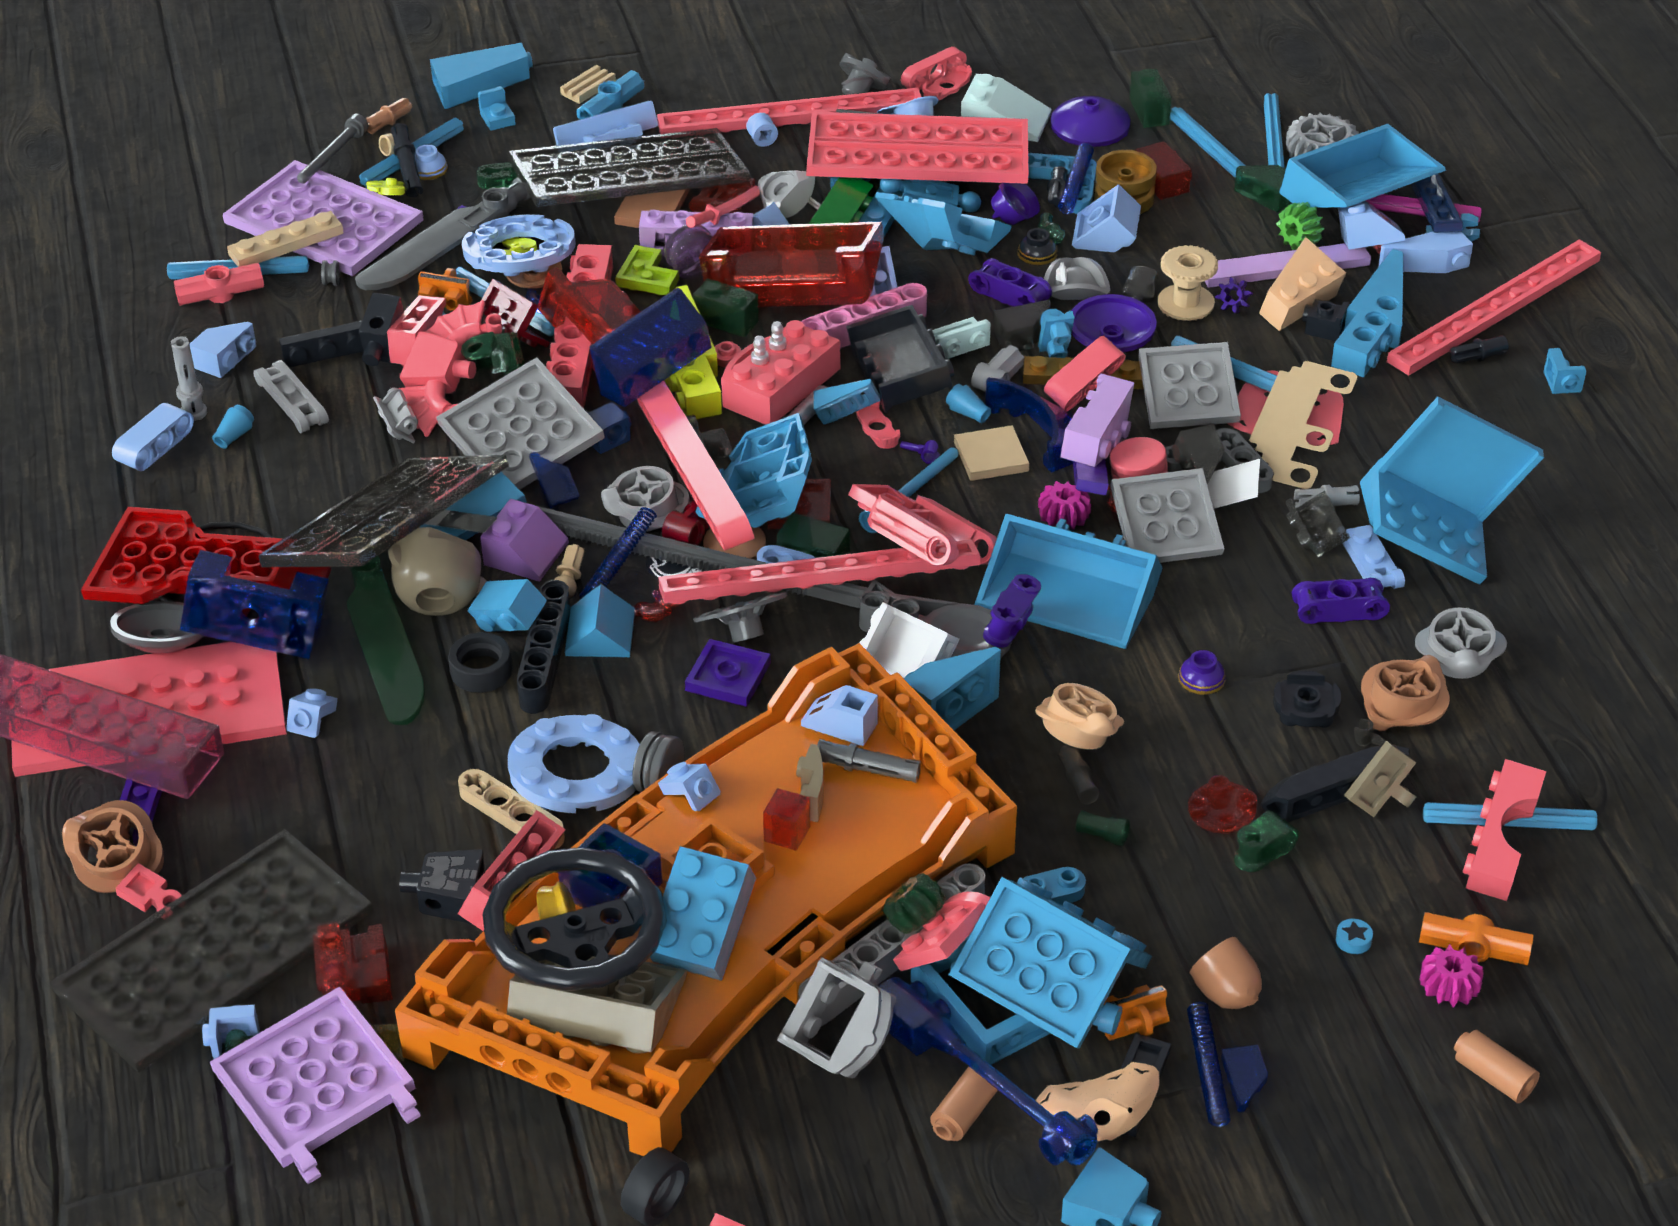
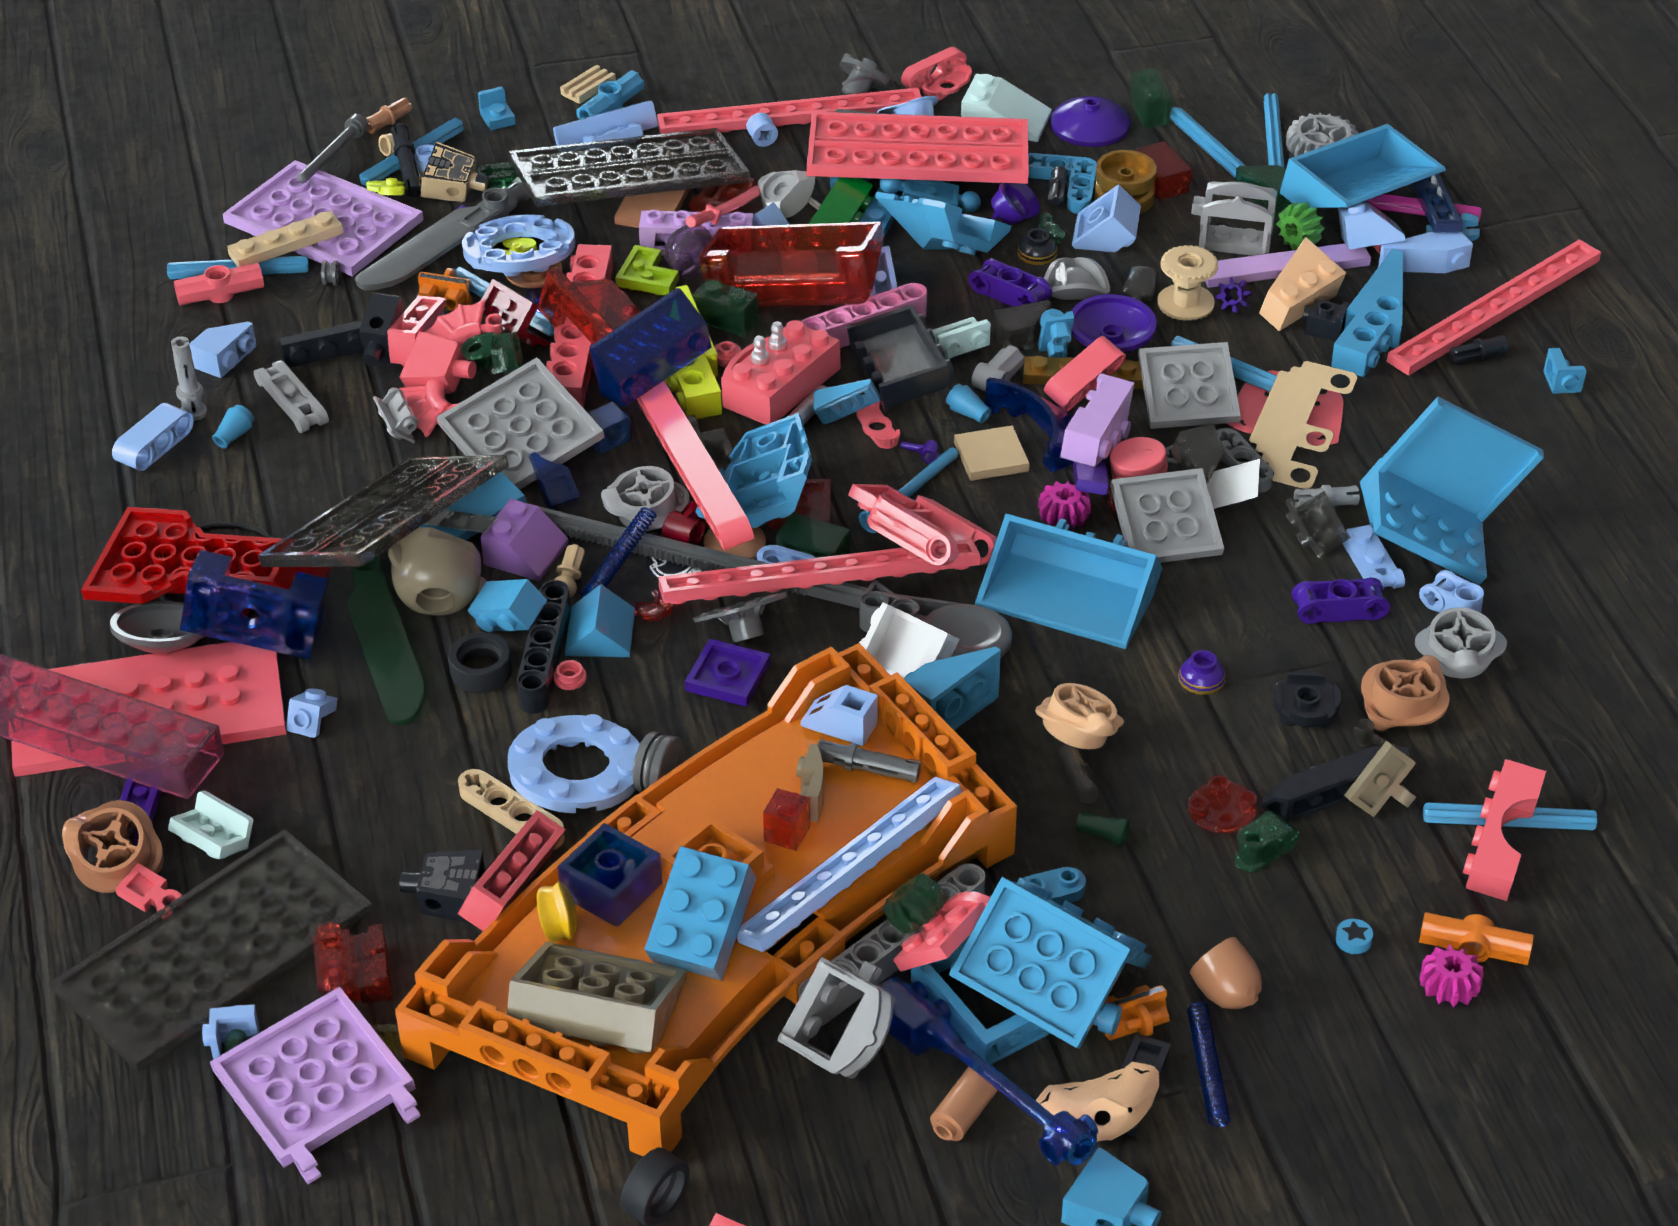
dark azure slope [430,43,533,109] -> none
black piece [482,847,667,991] -> none
light blue bracket [658,762,721,811] -> none
dark purple piece [983,574,1041,648] -> none
clear blue piece [1058,143,1094,215] -> none
clear blue tile [1221,1045,1268,1112] -> none
nougat brick [1454,1030,1540,1103] -> none
none -> light aqua bracket [168,790,253,859]
none -> torso [421,142,489,202]
none -> coral plate [553,660,587,690]
none -> light blue plate [737,777,962,952]
none -> light grey animal [1191,181,1277,256]
none -> light blue piece [1419,570,1484,613]

